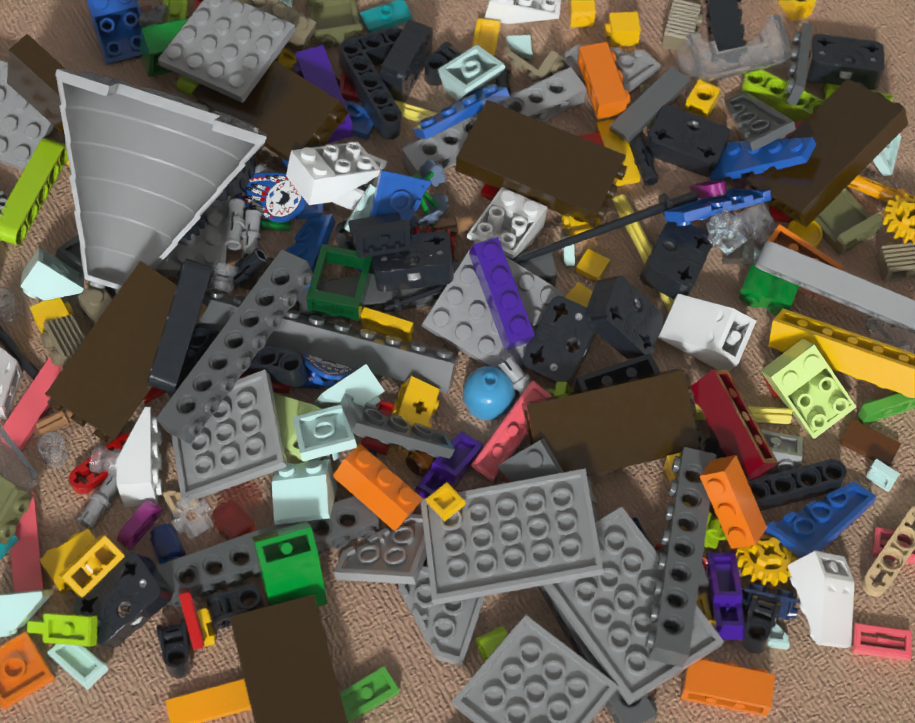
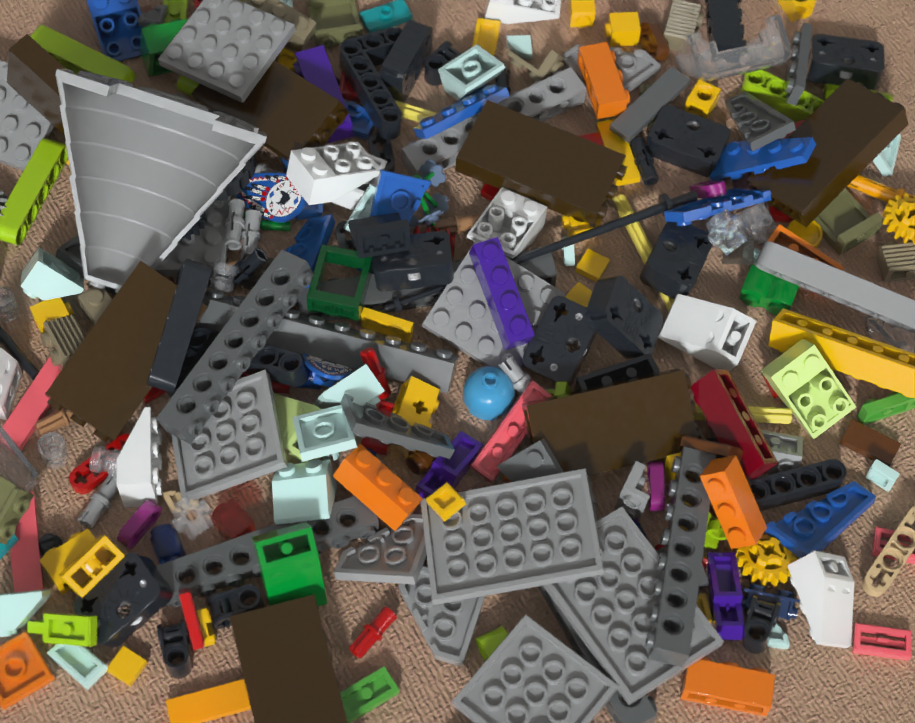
none -> lime beam [30,25,136,83]
none -> black piece [39,533,63,556]
none -> yellow tile [107,646,148,687]
none -> red axle [349,606,397,659]
none -> red axle [360,347,391,400]
none -> black beam [368,132,395,172]
none -> light grey bracket [614,461,650,521]
none -> reddish brown beam [639,22,669,62]
none -> magenta beam [647,461,665,511]
none -> reddish brown tile [680,436,743,460]

